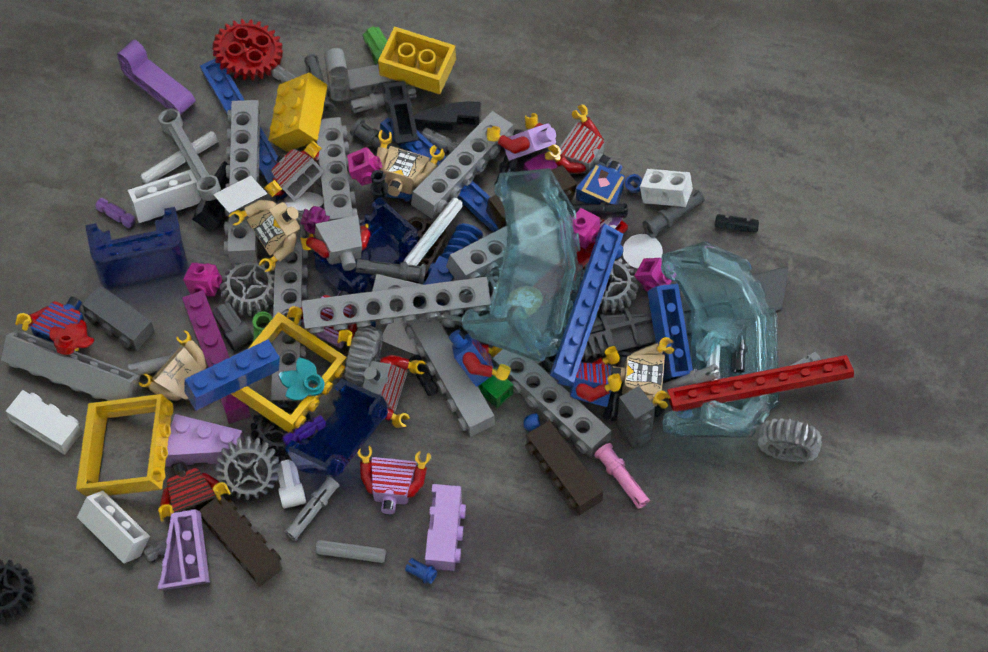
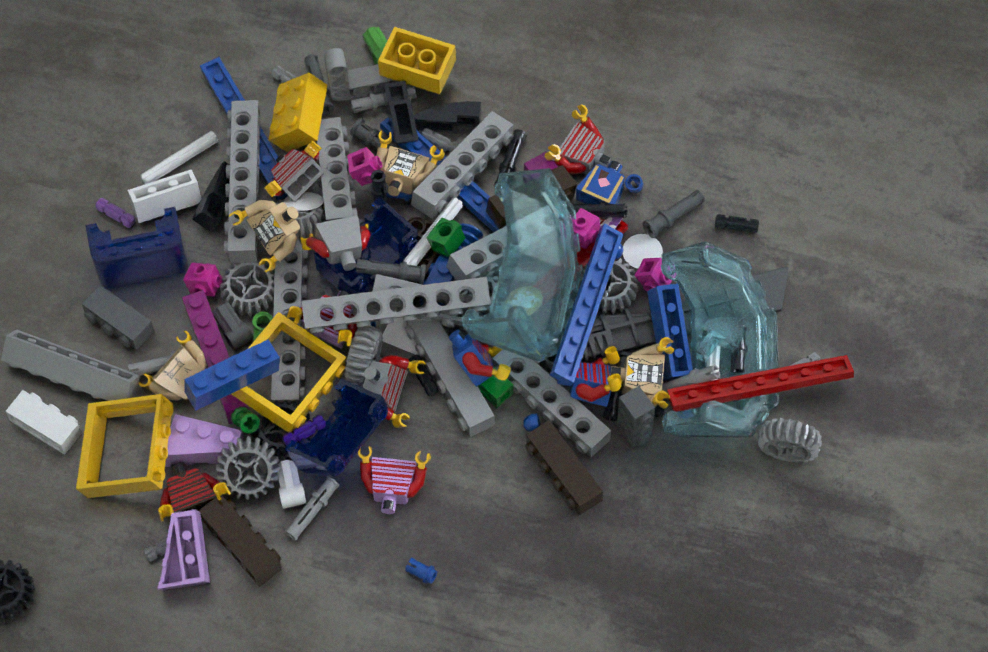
torso [15,297,87,351] -> none
red plate [49,323,94,355] -> none
white brick [77,491,150,563] -> none
medium lavender beam [117,39,196,115] -> none
light grey piece [158,108,221,201] -> none
red gear [212,19,283,81] -> none
white sticker [213,176,267,213] -> none
teal plate [279,357,325,401] -> none
magenta gear [300,206,330,234] -> none
light grey axle [316,540,386,563] -> none
lavender wedge [425,484,466,571] -> none
torso [487,113,556,160] -> none
bright pink pin [594,443,650,509] -> none
white brick [640,169,693,207] -> none
none -> green bush [231,406,260,433]
none -> green brick [426,218,465,257]

